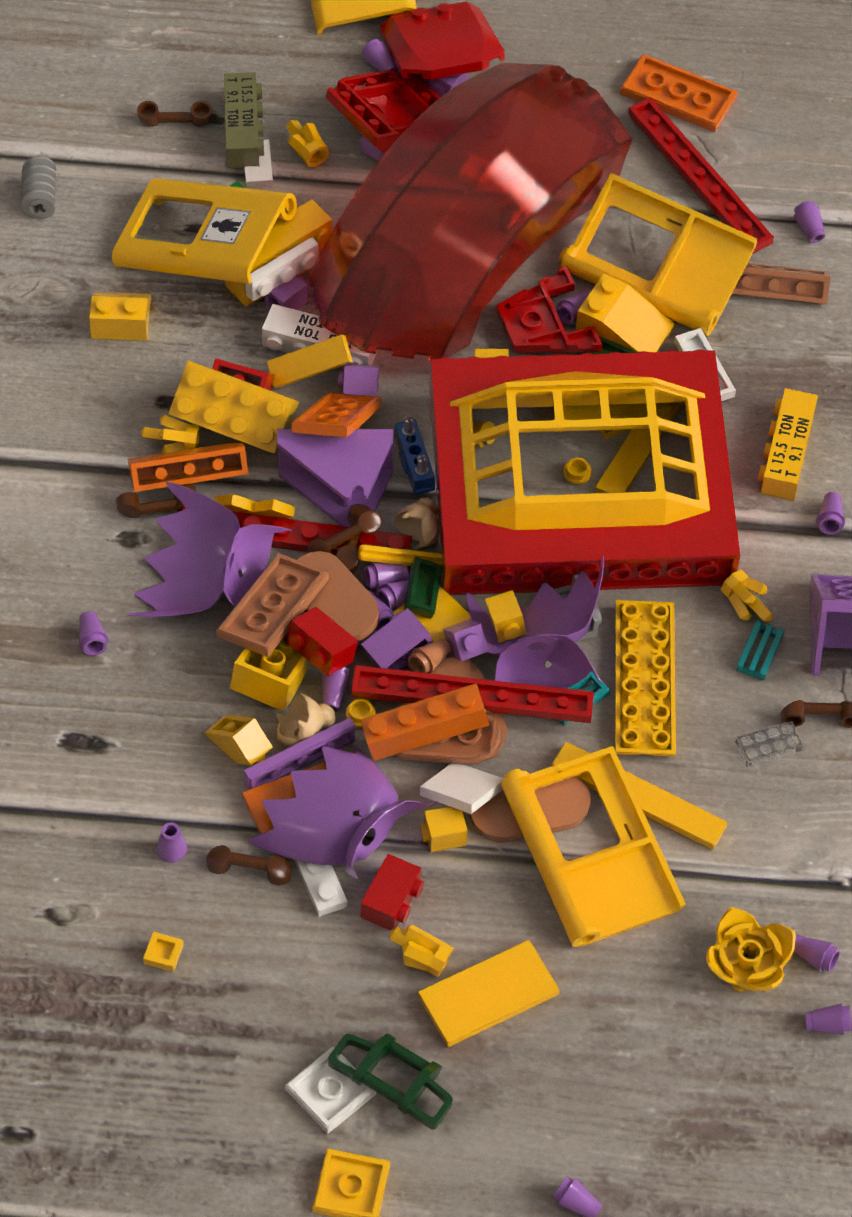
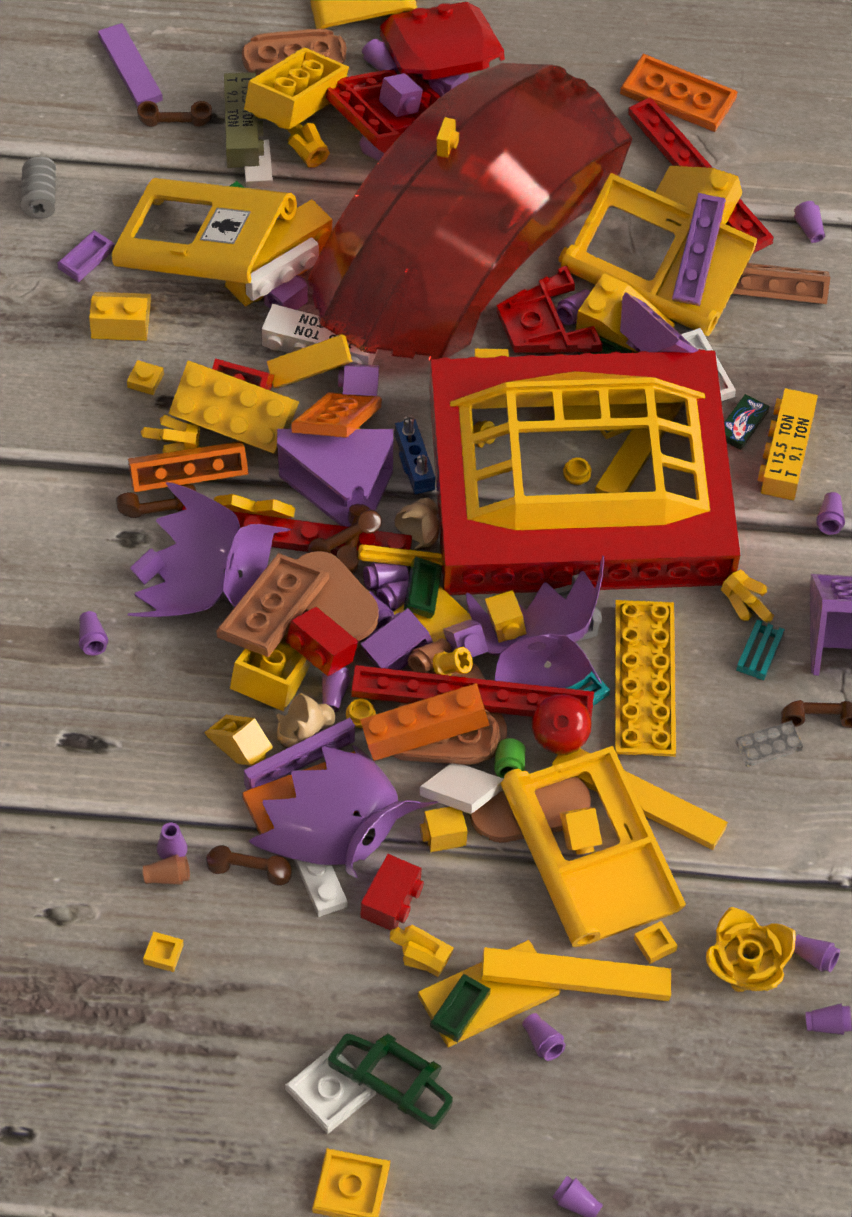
none -> medium lavender tile [57,230,115,282]
none -> medium lavender tile [98,23,163,107]
none -> yellow plate [127,360,164,395]
none -> medium lavender tile [130,548,165,585]
none -> nougat cone [143,854,190,885]
none -> nougat tile [242,29,346,76]
none -> yellow brick [244,47,349,129]
none -> medium lavender brick [379,73,423,117]
none -> dark green tile [430,973,491,1042]
none -> yellow bush [432,647,473,676]
none -> yellow plate [437,117,459,159]
none -> yellow tile [481,947,671,1001]
none -> bright green brick [494,738,526,778]
none -> medium lavender cone [522,1013,566,1061]
none -> red cylinder [532,694,592,755]
none -> yellow brick [560,807,602,855]
none -> medium lavender wedge [620,292,698,353]
none -> yellow plate [634,921,678,964]
none -> yellow slope [655,166,742,224]
none -> medium lavender tile [672,193,726,306]
none -> tile [724,394,770,450]

